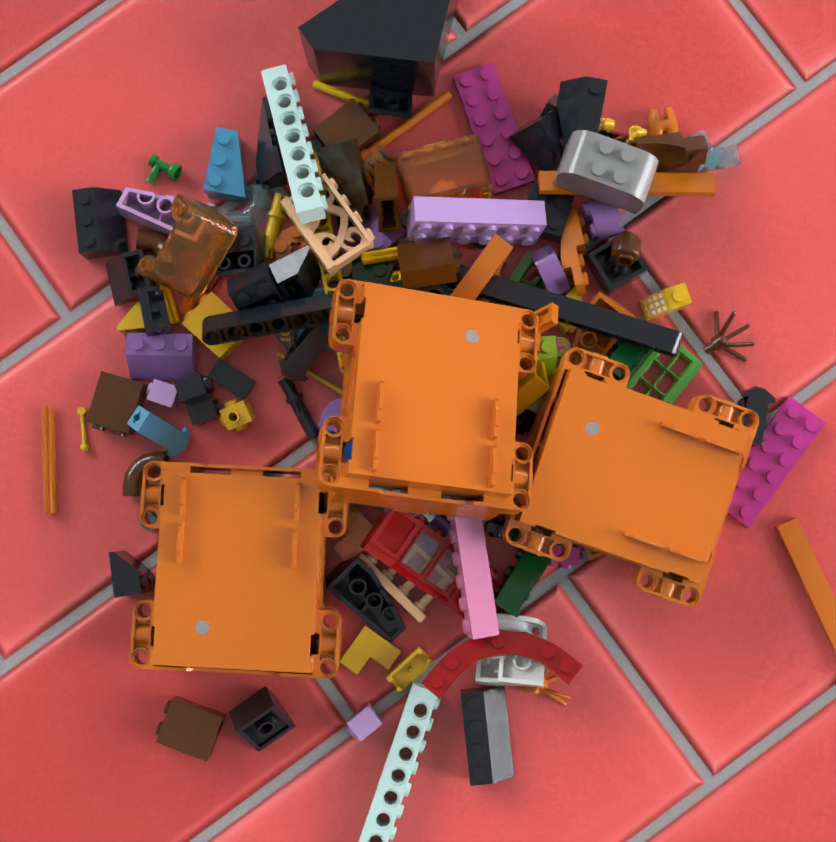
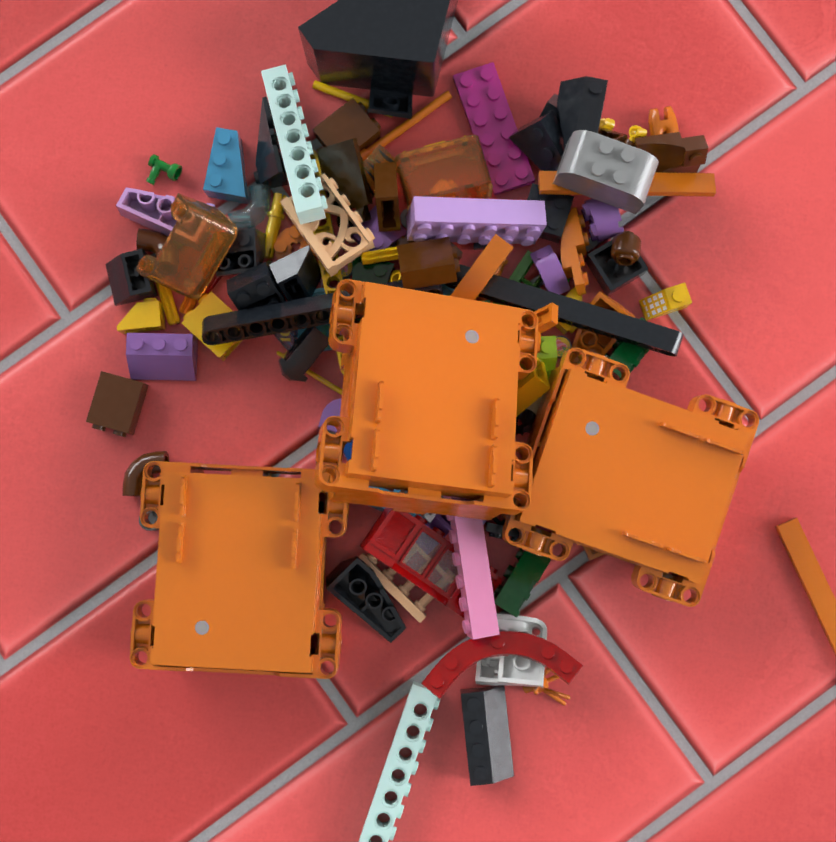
orange axle [41,406,57,514] -> none
black slope [72,187,129,259] -> none
yellow hinge [77,407,89,452] -> none
black slope [109,550,155,598] -> none
dark azure piece [127,405,190,458] -> none
black hinge [137,286,171,337] -> none
lavender brick [146,379,180,410] -> none
reddish brown brick [156,696,227,761] -> none
black brick [173,372,222,427] -> none
black tile [207,359,256,400] -> none
yellow brick [219,398,256,432] -> none
black slope [229,686,296,752] -> none
black pin [278,377,319,440] -> none
orange plate [333,503,373,561] -> none
yellow tile [339,625,401,675] -> none
lavender brick [347,703,383,741] -> none
yellow hinge [386,645,434,692] -> none
dark pink brick [548,544,583,569] -> none
bright green piece [626,345,704,404] -> none
clear light blue cylinder [688,130,741,170] -> none
reddish brown plant [703,311,755,362] -> none
dark pink plate [727,397,826,528] -> none
black piece [737,386,776,446] -> none

